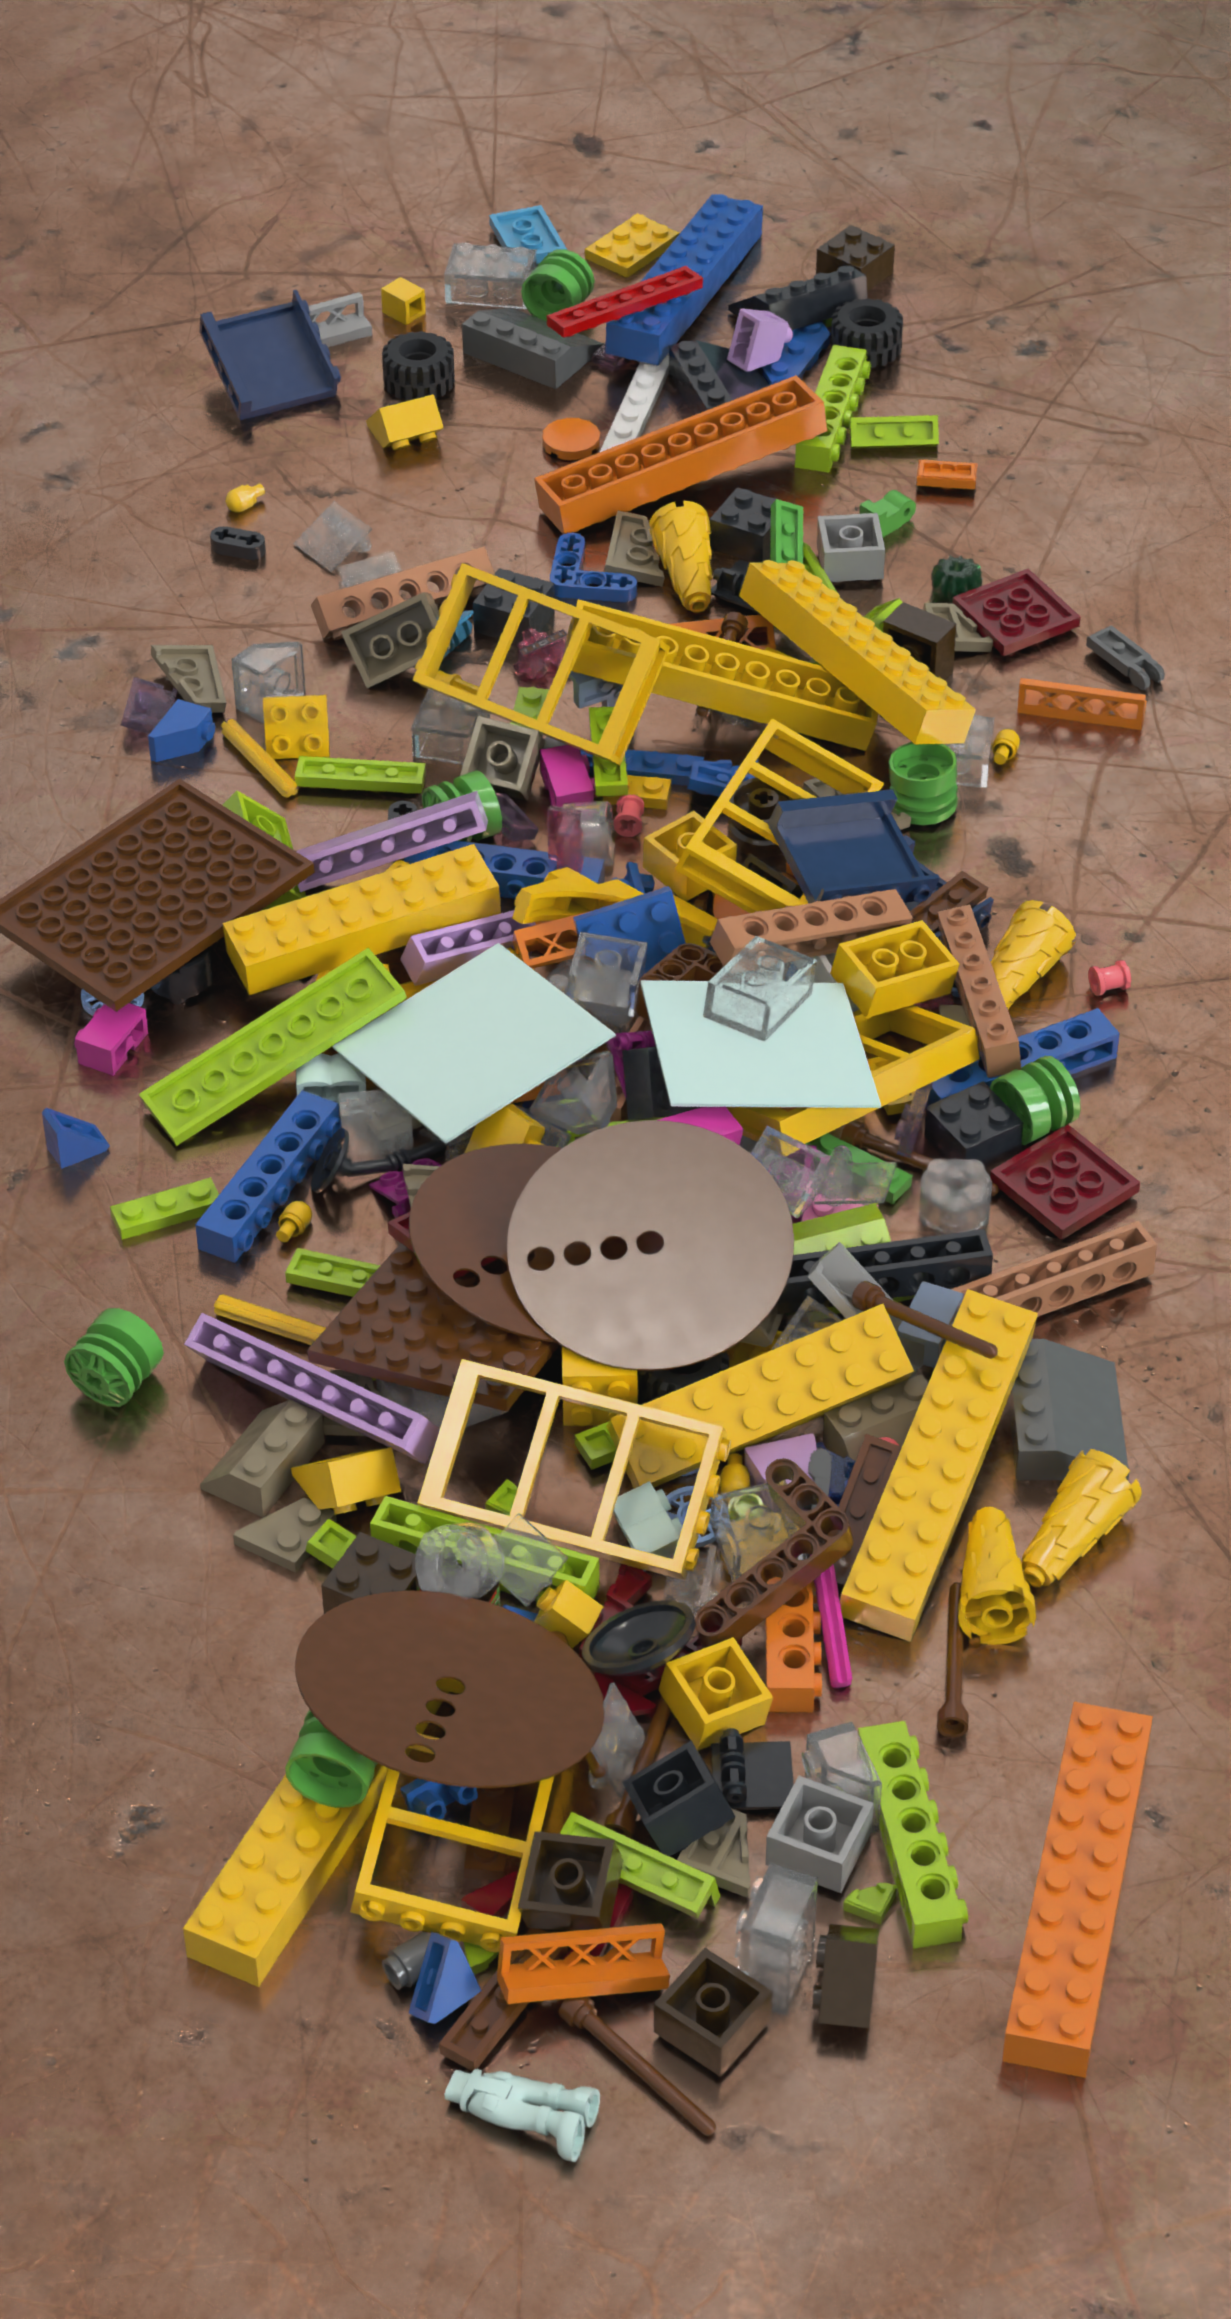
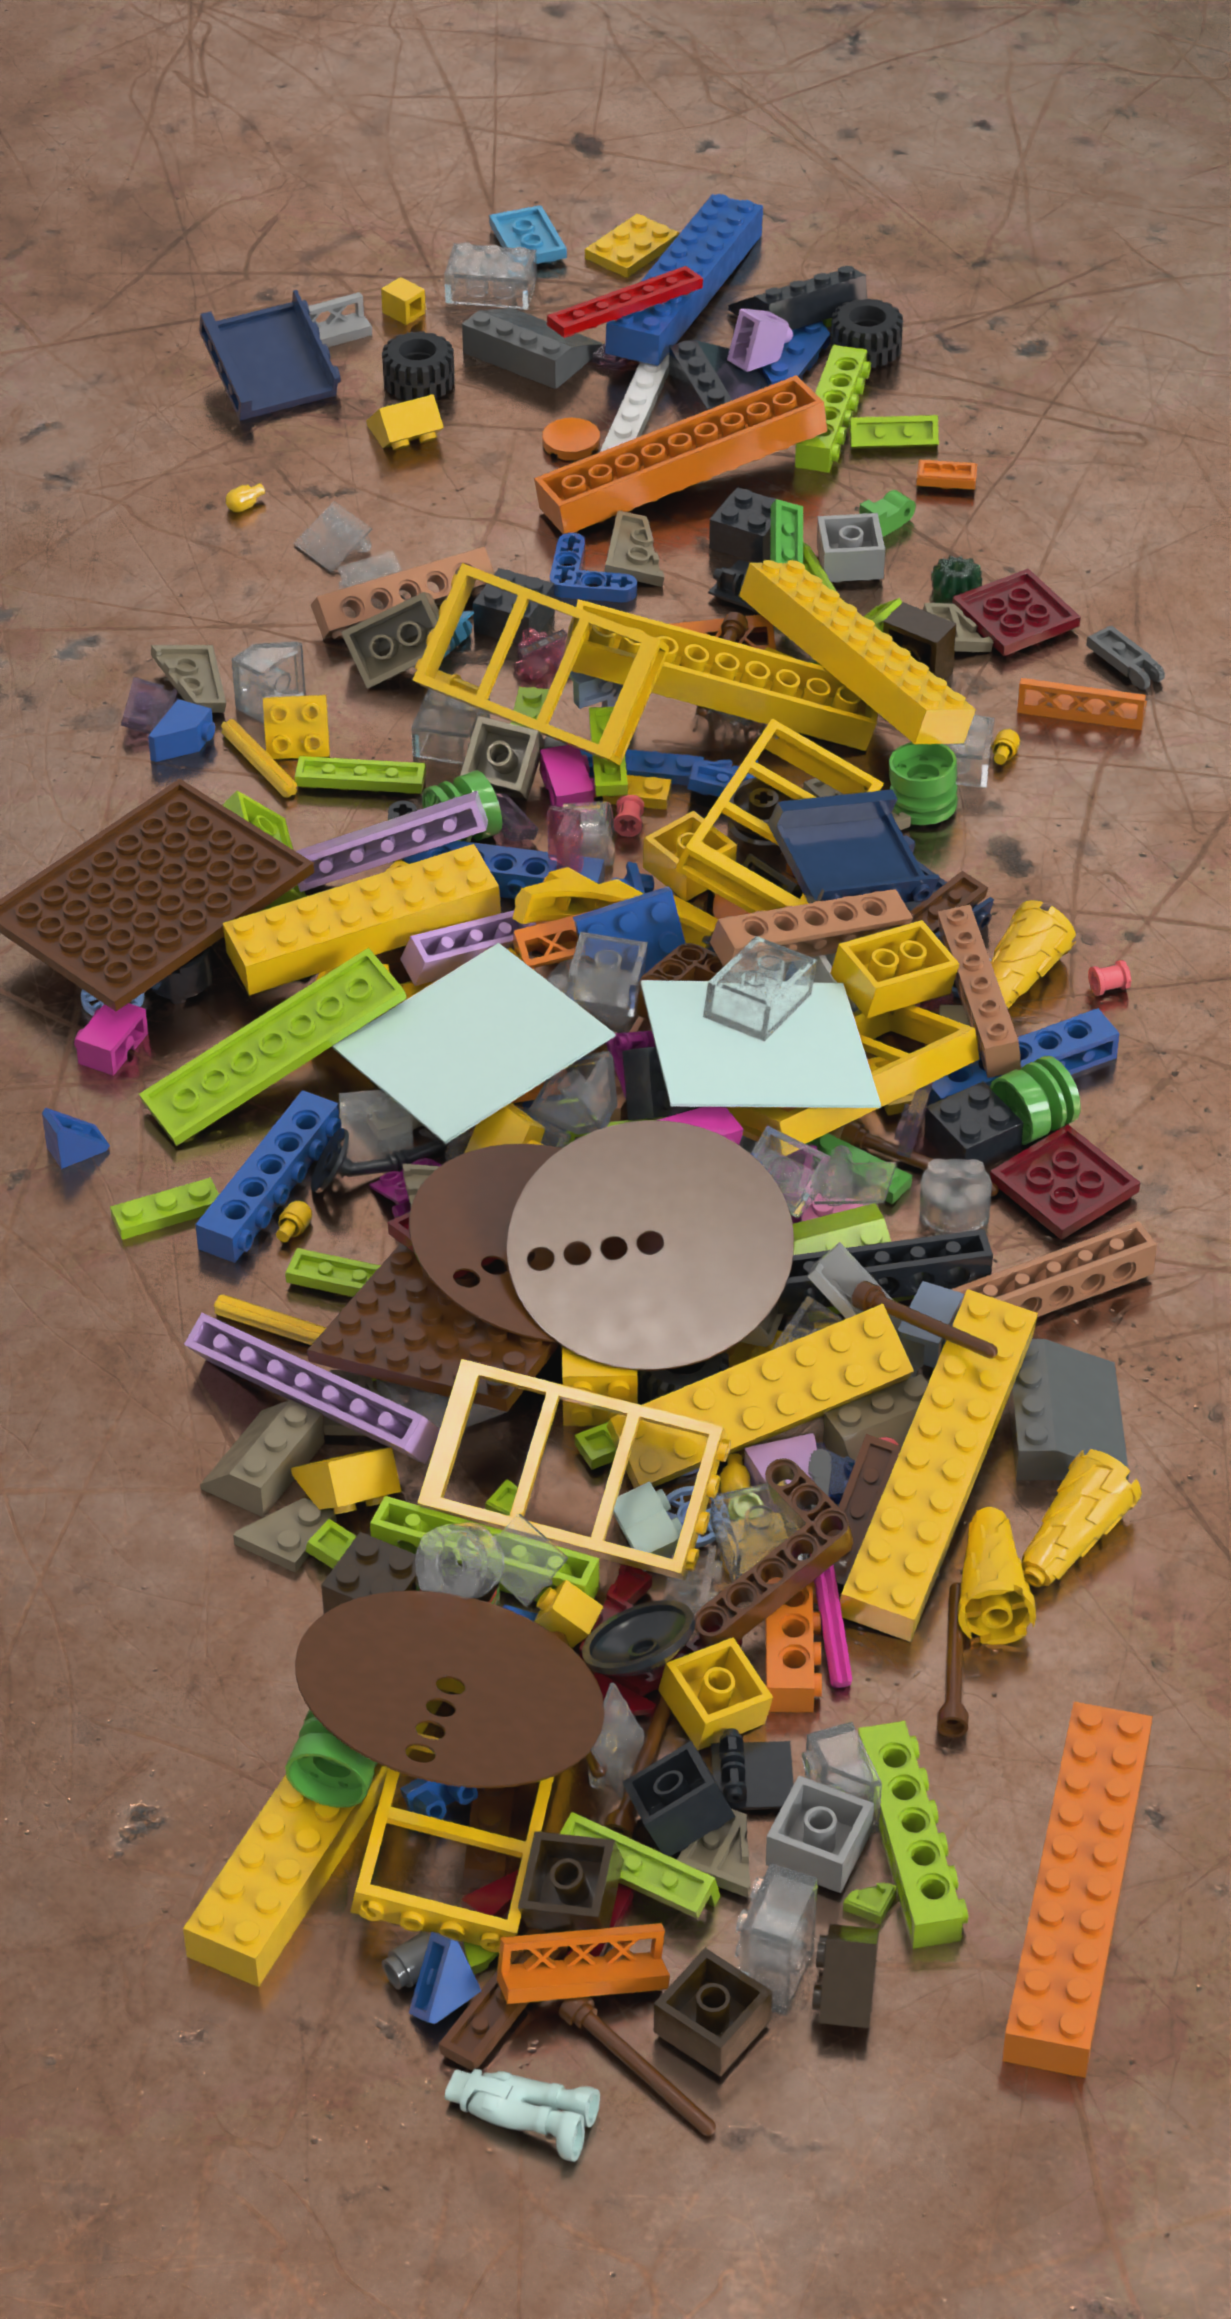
bright green wheel [64,1308,164,1407] -> none
black beam [210,526,266,560] -> none
light aqua brick [296,1053,366,1105] -> none
bright green wheel [521,249,595,321] -> none
yellow cone [649,501,713,612] -> none
dark brown brick [816,225,895,292] -> none

